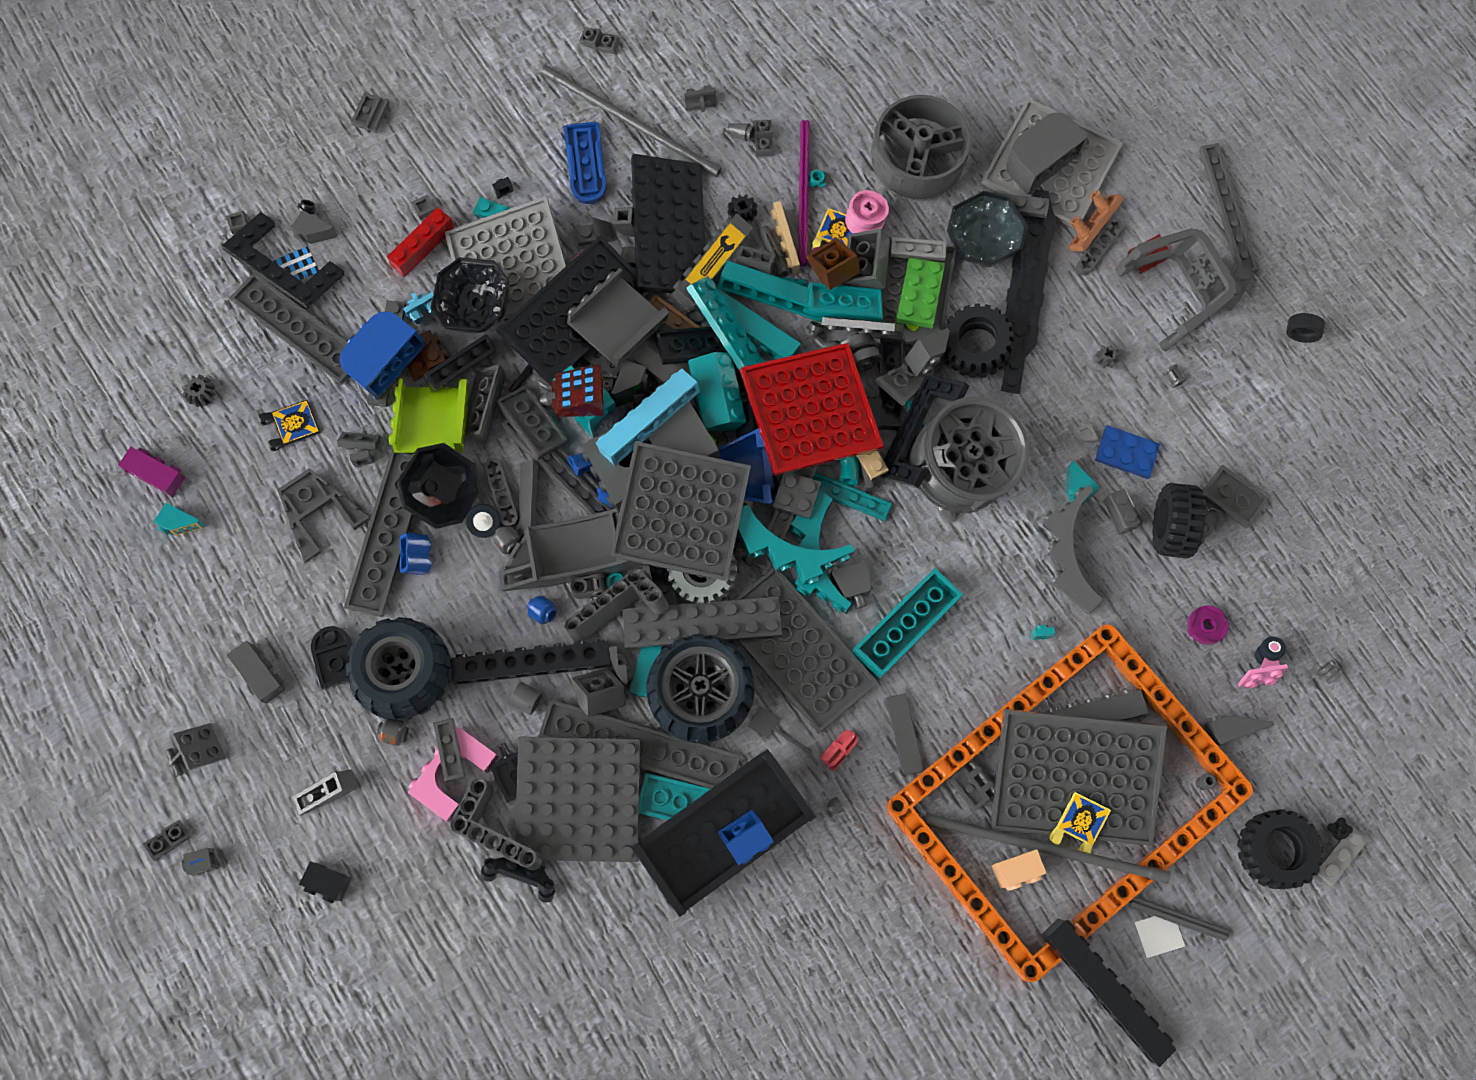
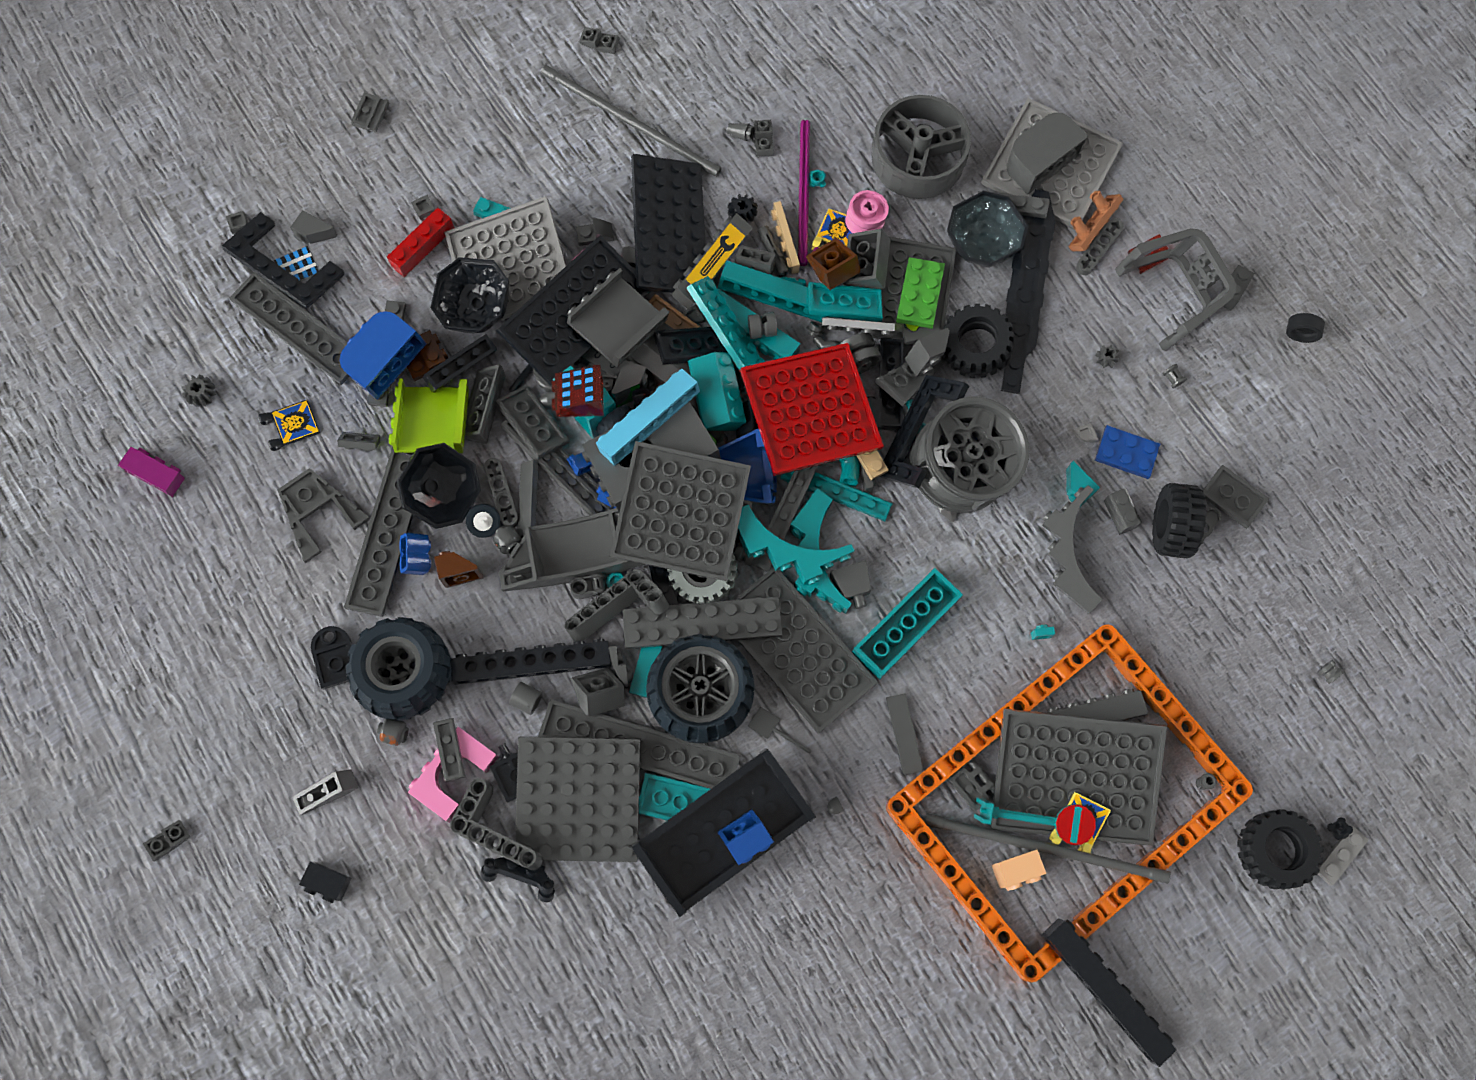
teal slope [153,503,205,536] -> none
dark grey plate [164,723,226,777] -> none
dark grey brick [182,848,218,876] -> none
dark grey brick [227,640,285,704] -> none
black plate [297,200,316,214] -> none
dark grey plate [349,449,374,467] -> none
medium azure hips [403,292,435,325] -> none
black plate [492,177,514,199] -> none
blue head [527,595,557,624] -> none
blue piece [564,122,607,204] -> none
dark grey brick [613,207,634,237] -> none
dark grey hips [684,85,717,112] -> none
dark grey plate [773,472,821,519] -> none
coral arm [820,730,858,771] -> none
light grey plate [890,237,947,261] -> none
dark grey axle [1129,896,1230,941] -> none
white sticker [1135,916,1185,958] -> none
magenta plate [1187,605,1228,645] -> none
dark grey plate [1199,143,1259,273] -> none
dark grey slope [1204,715,1274,746] -> none
bright pink plate [1238,636,1288,689] -> none
none -> reddish brown slope [434,551,483,588]
none -> dark grey wheel [748,312,777,339]
none -> piece [974,798,1096,845]

